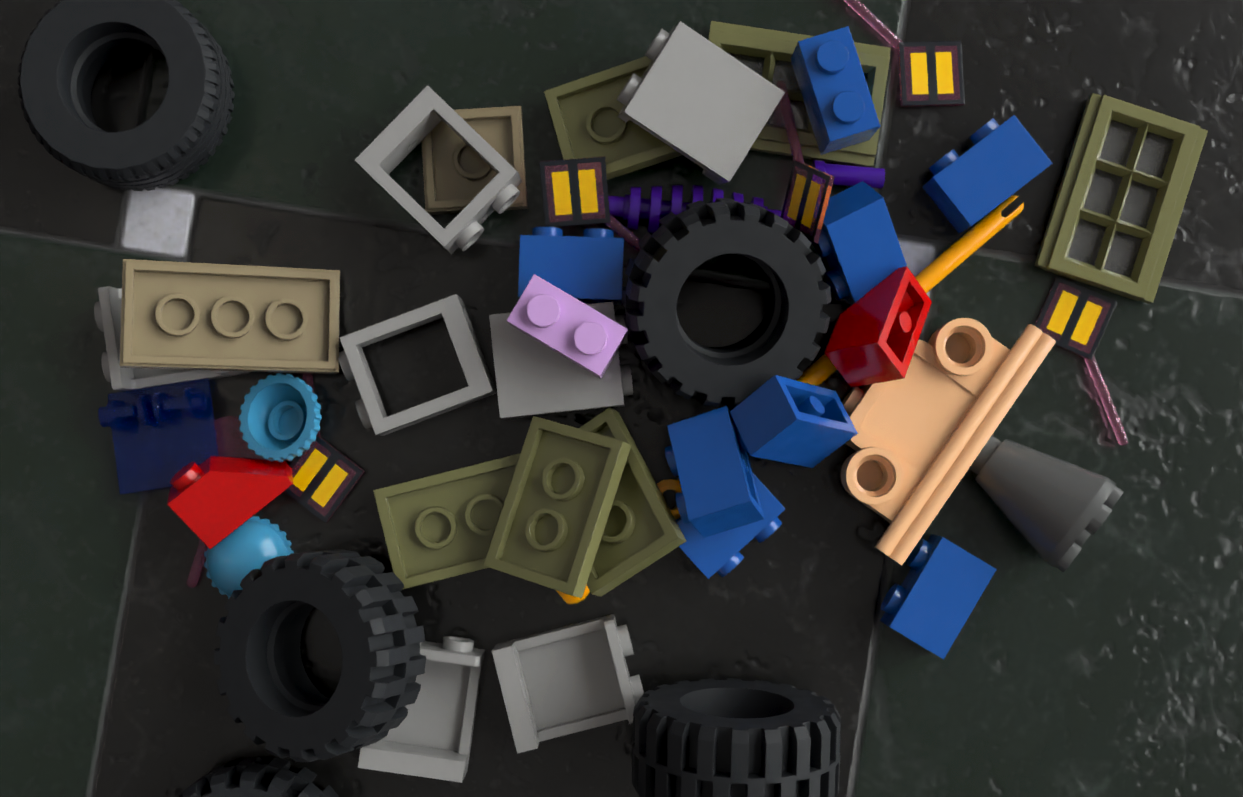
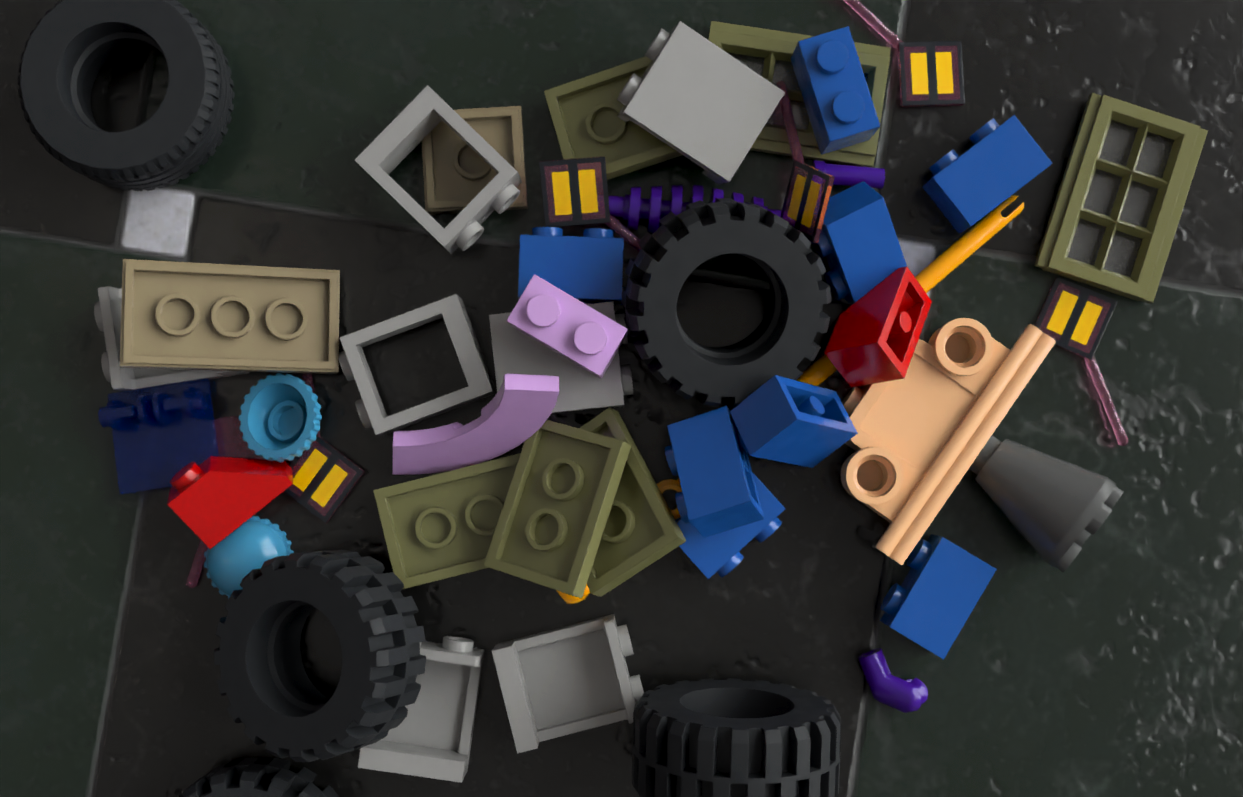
none -> lavender tile [392,374,559,475]
none -> dark purple arm [858,648,928,713]

